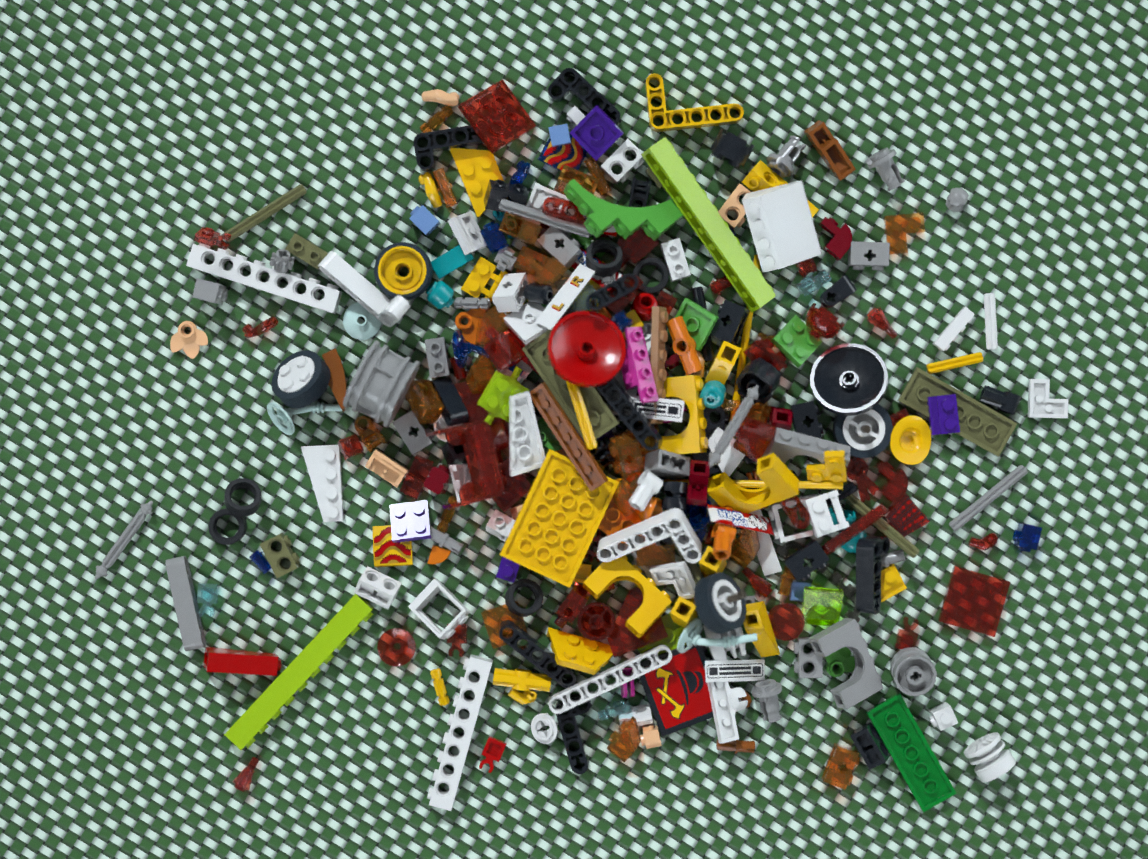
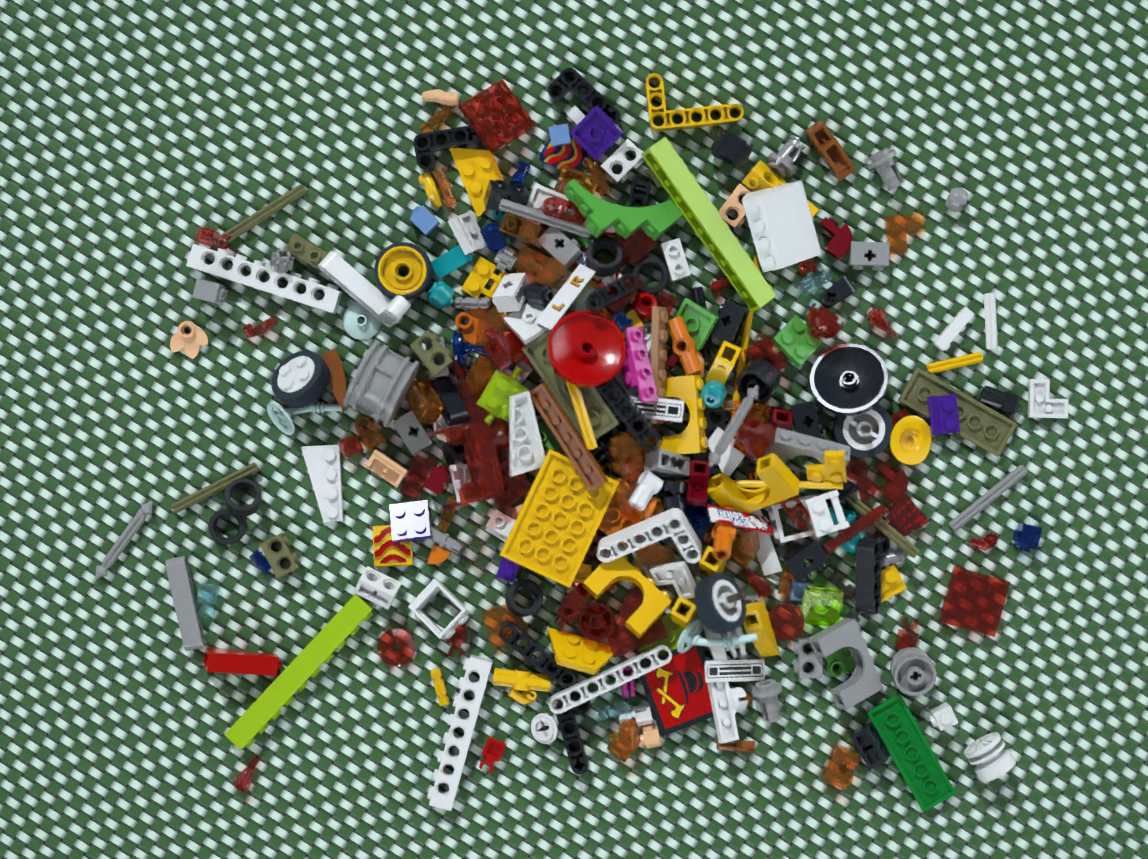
none -> olive axle [171,463,260,513]
none -> olive brick [410,331,454,376]

